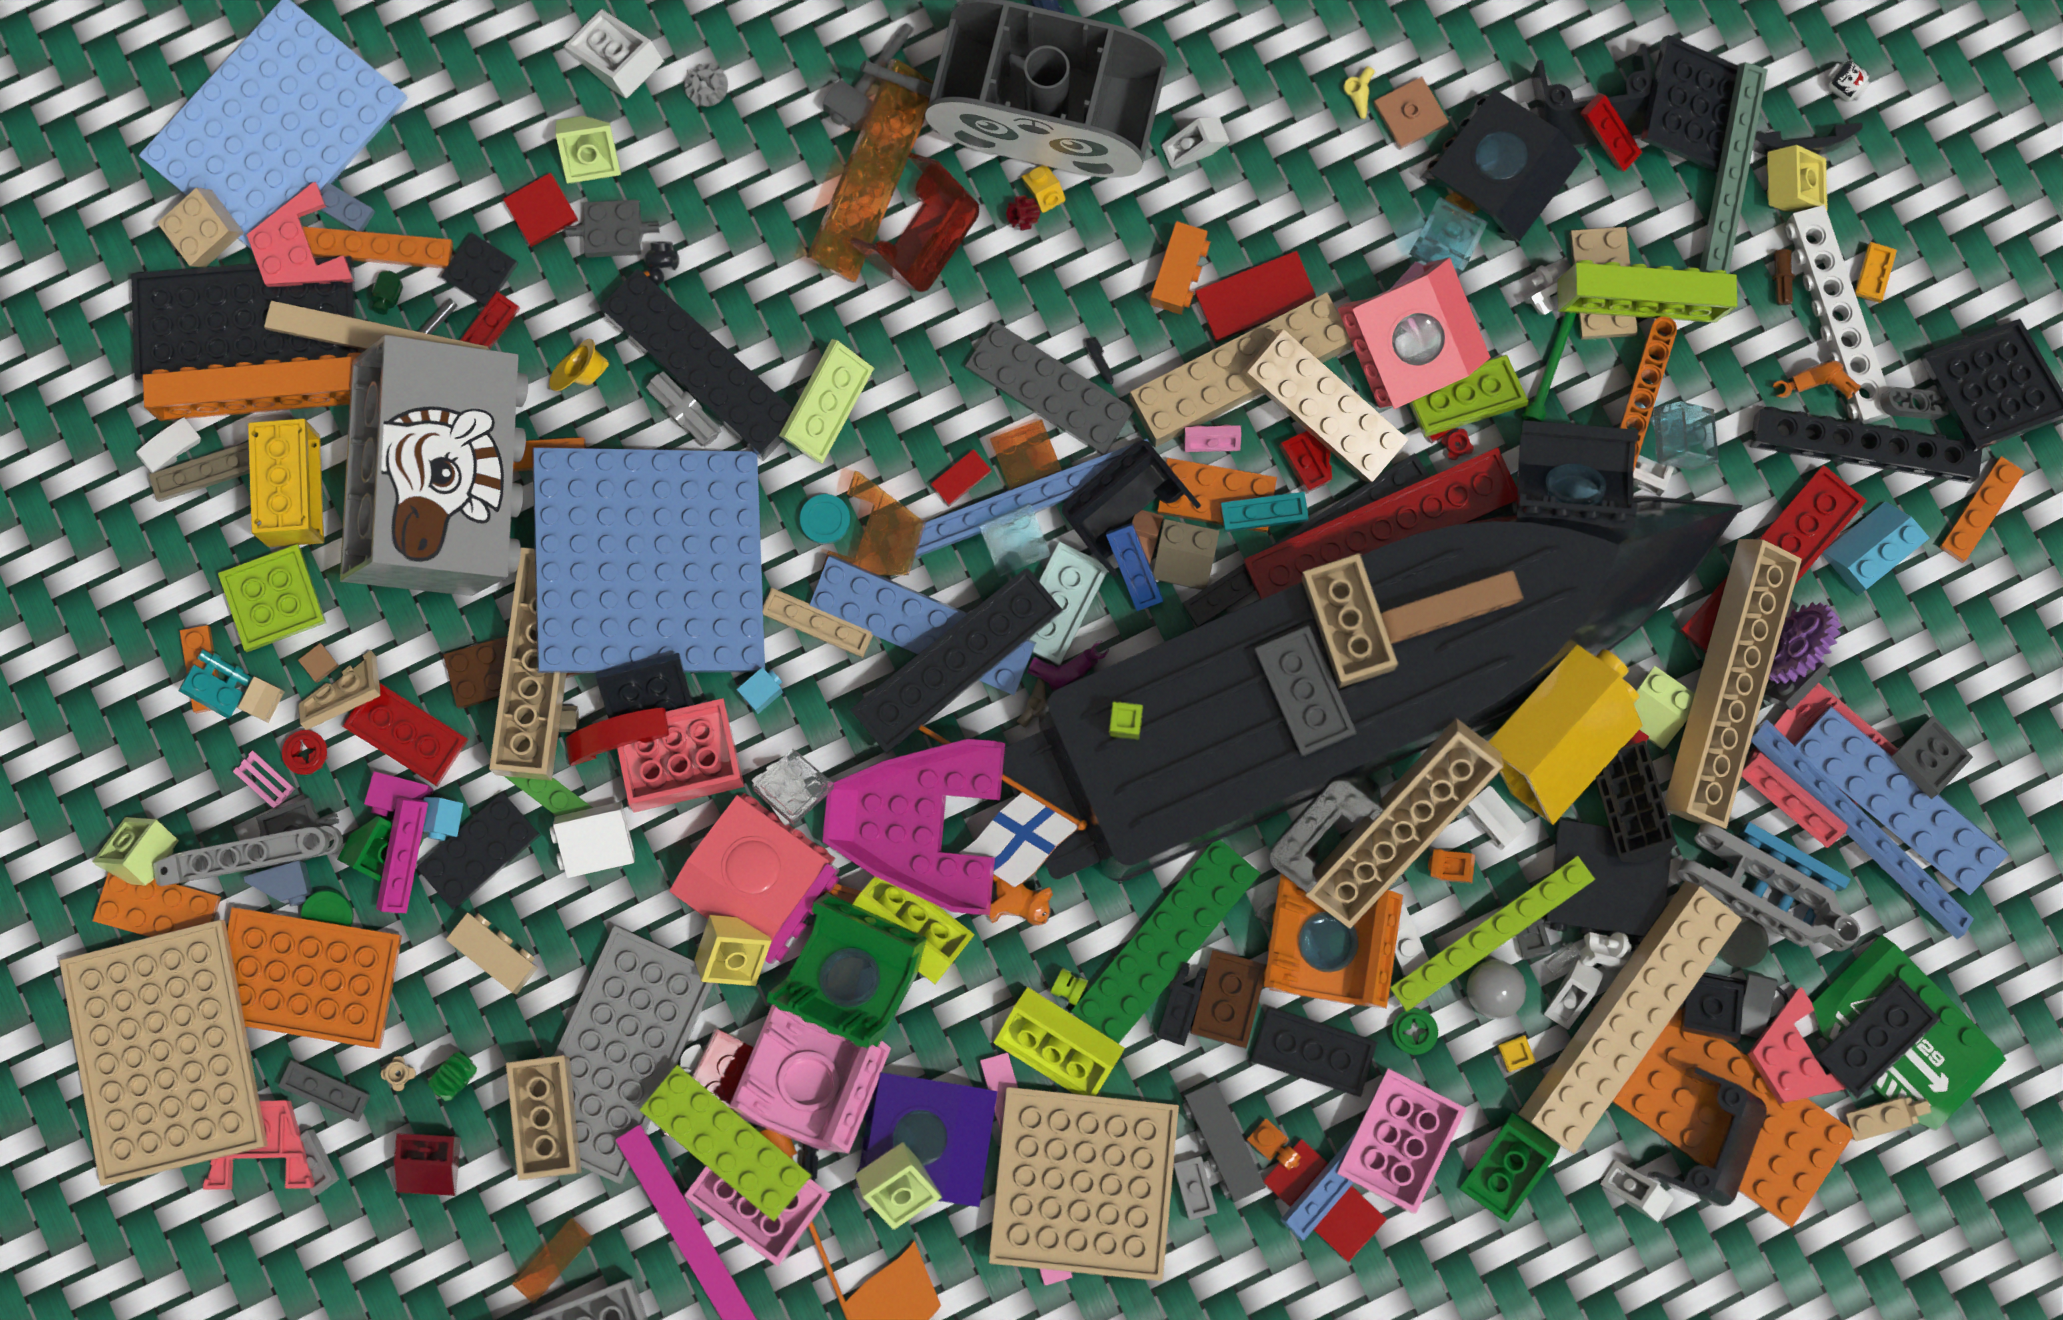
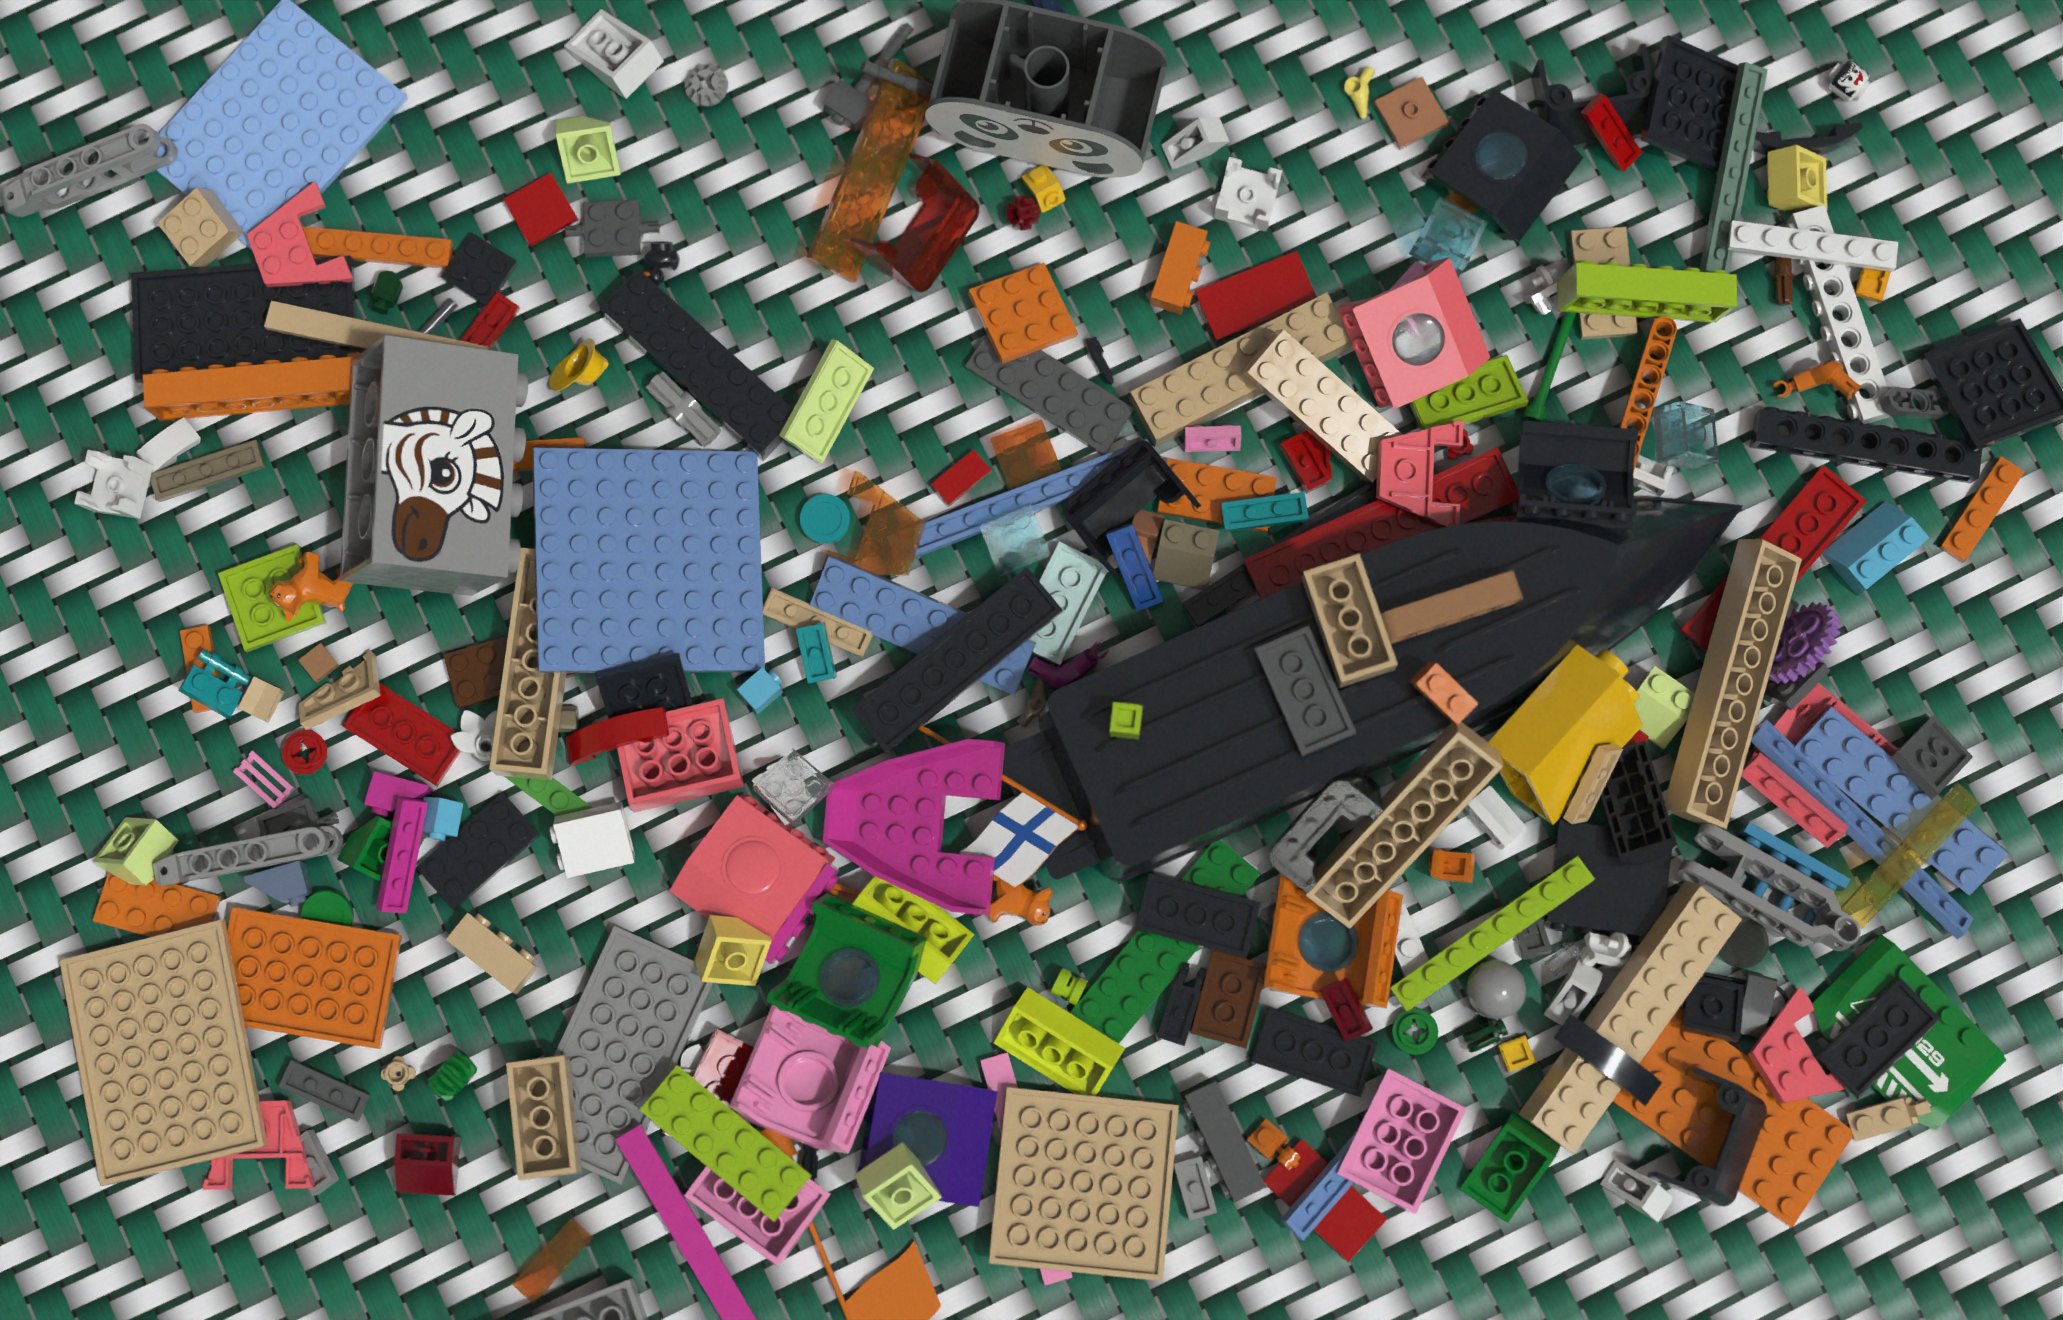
yellow hose [248,419,324,547] -> none
sand blue plate [319,182,375,232] -> none
none -> light grey piece [1,124,178,217]
none -> white panel [74,450,153,519]
none -> orange animal [269,552,354,622]
none -> white plate [451,710,497,761]
none -> teal plate [796,622,837,684]
none -> orange plate [968,263,1078,364]
none -> black plate [1135,873,1261,959]
none -> white panel [1214,157,1282,232]
none -> dark red plate [1319,977,1373,1042]
none -> coral wing [1376,421,1463,527]
none -> orange brick [1409,661,1478,725]
none -> dark green arm [1462,1019,1508,1053]
none -> black slope [1554,1014,1662,1106]
none -> tan plate [1563,743,1623,824]
none -> white plate [1727,220,1898,272]
none -> clear yellow tile [1840,783,1980,929]

